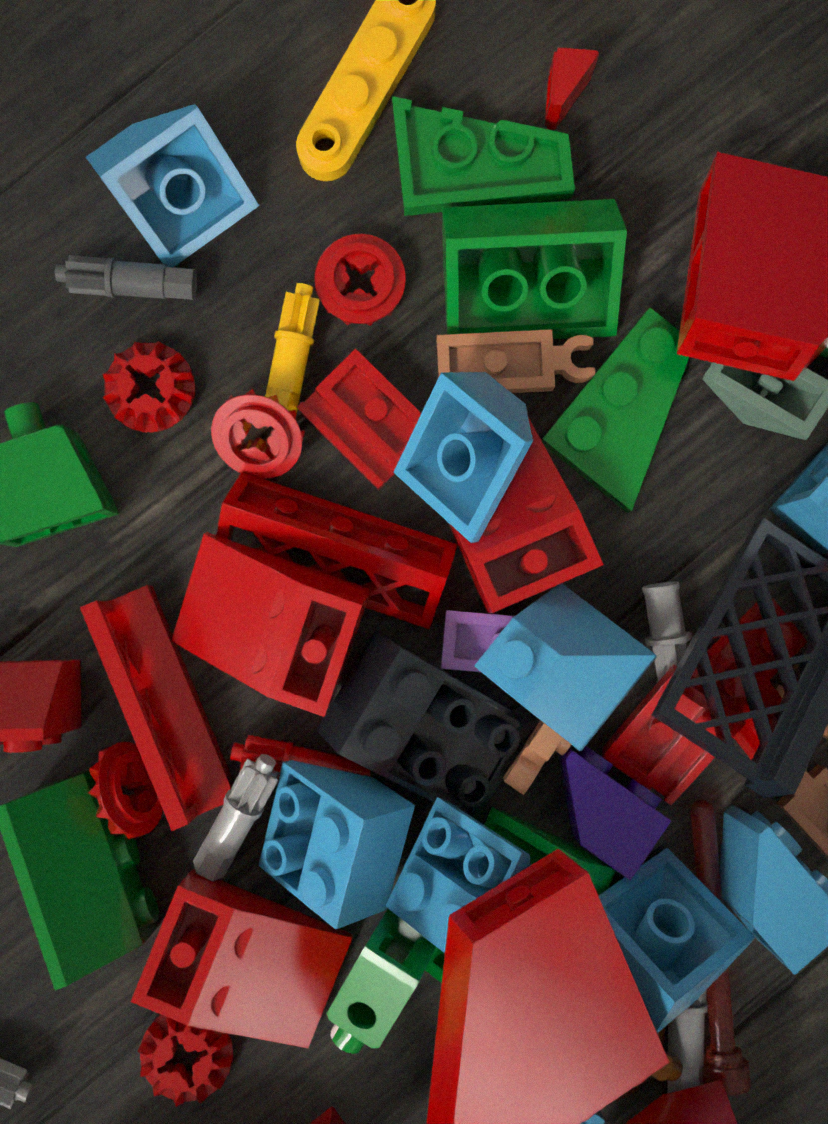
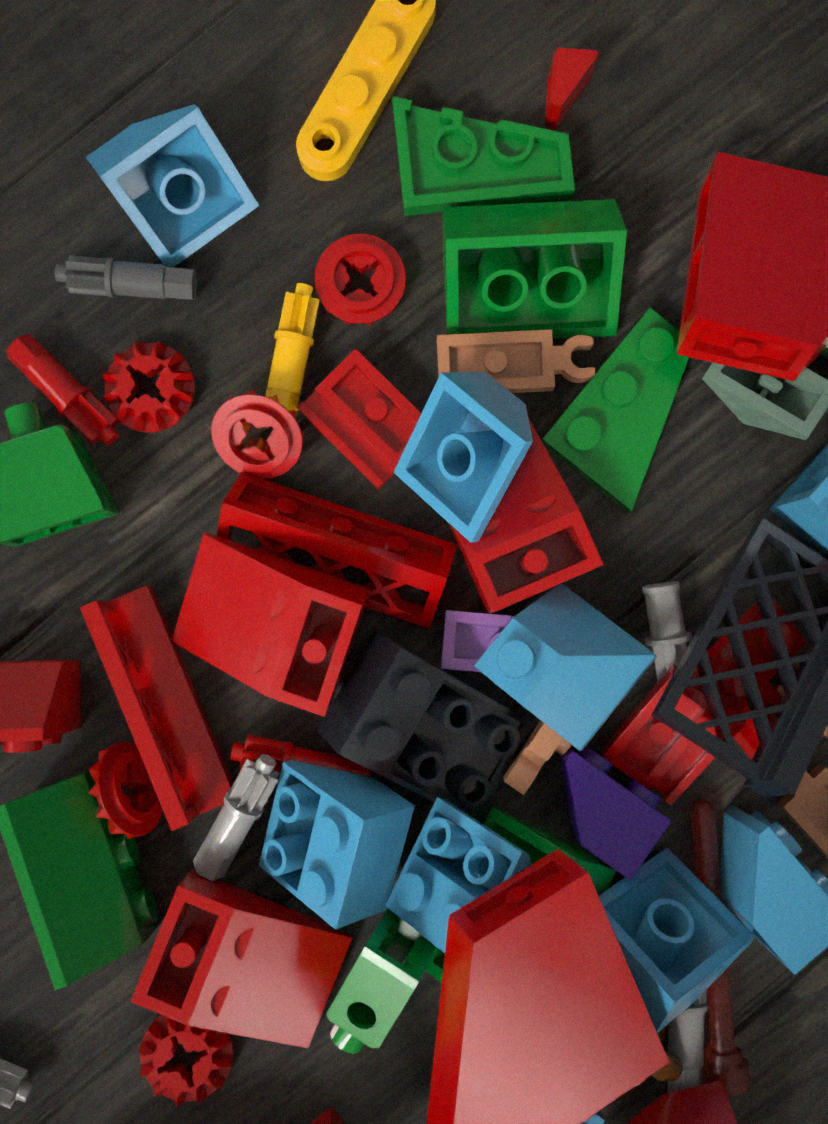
none -> red piece [6,333,120,446]

